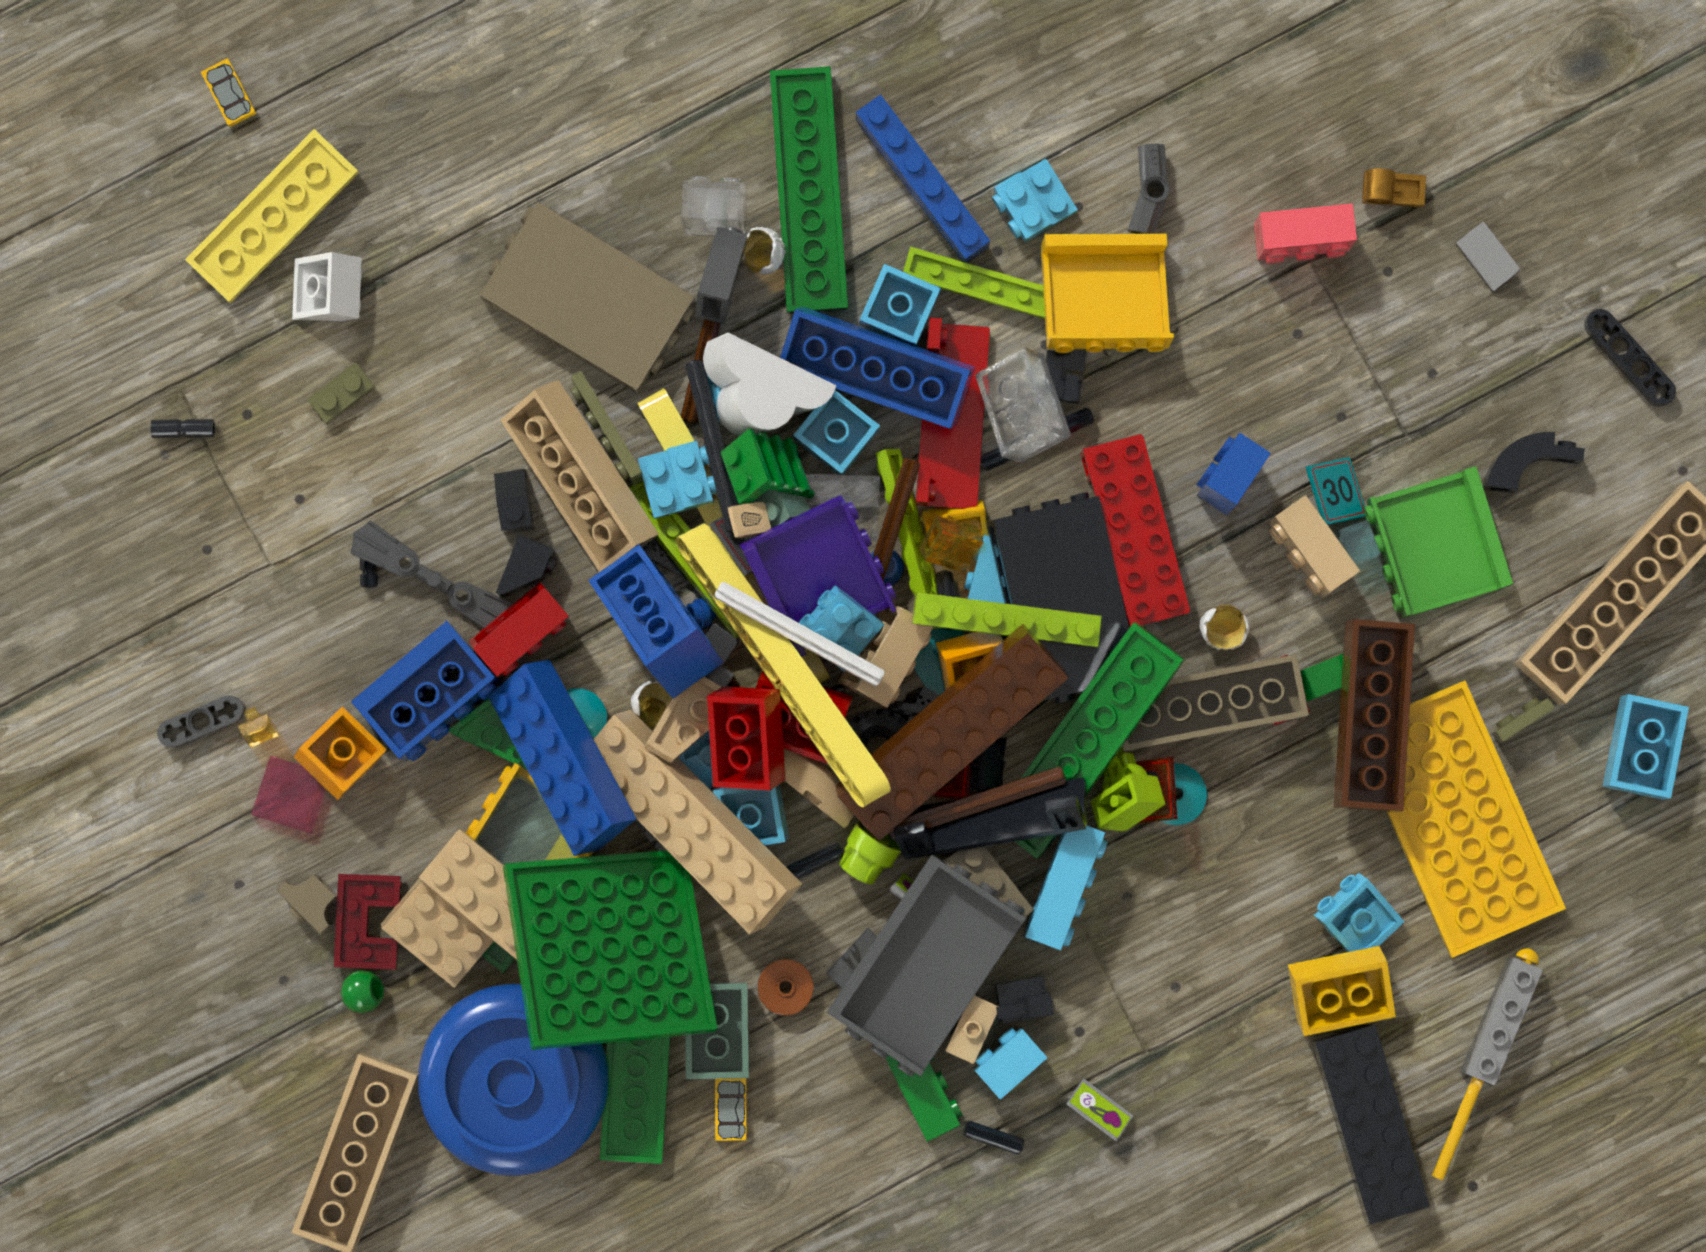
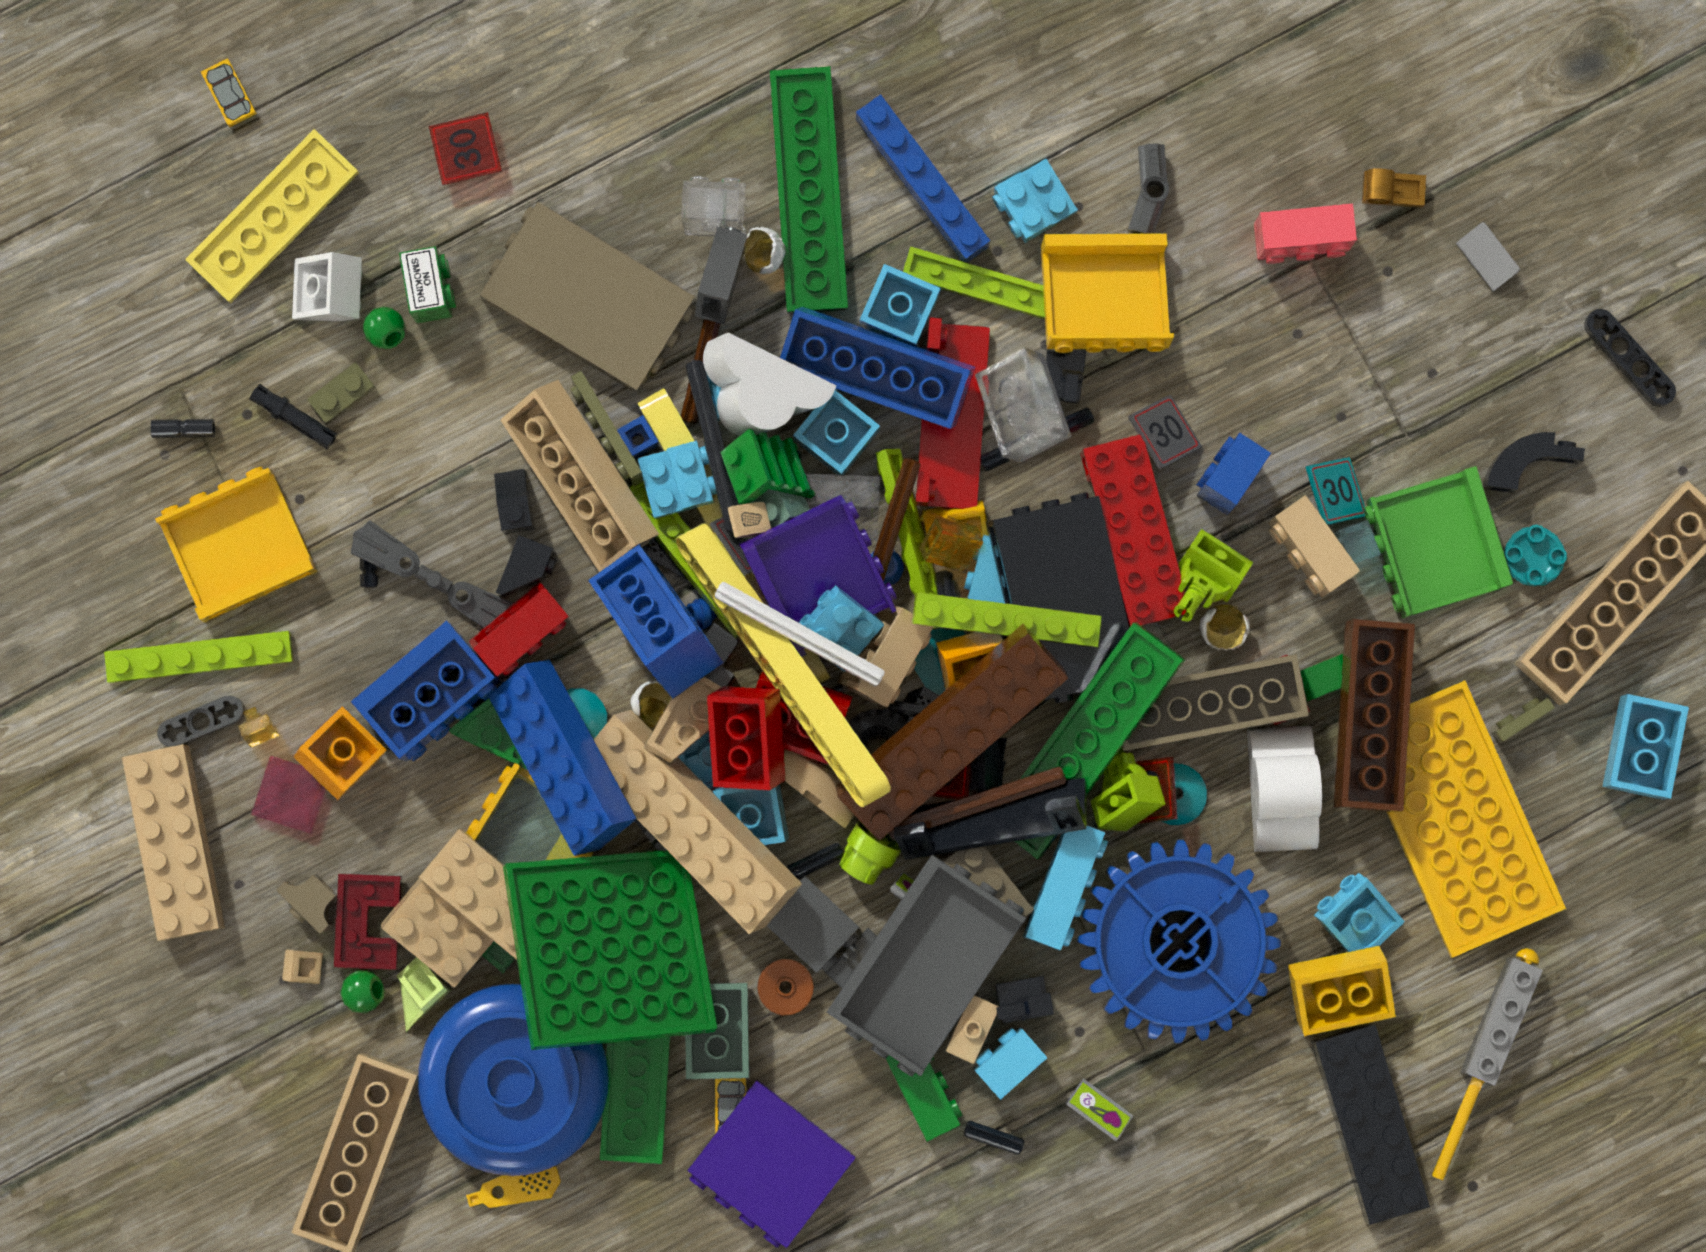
none -> lime plate [104,631,294,683]
none -> tan brick [122,744,225,941]
none -> yellow panel [155,466,318,622]
none -> black pin [249,384,338,450]
none -> tan slope [282,949,323,984]
none -> green piece [363,306,406,350]
none -> yellowish green slope [396,957,452,1032]
none -> brick [399,246,456,324]
none -> clear red piece [428,112,502,186]
none -> yellow piece [466,1166,561,1208]
none -> blue plate [617,415,659,459]
none -> dark purple panel [687,1080,856,1248]
none -> dark grey brick [767,876,859,973]
none -> blue gear [1077,840,1281,1043]
none -> dark grey piece [1128,394,1202,470]
none -> lime brick [1174,529,1253,622]
none -> white brick [1247,725,1322,852]
none -> teal dish [1504,525,1567,587]

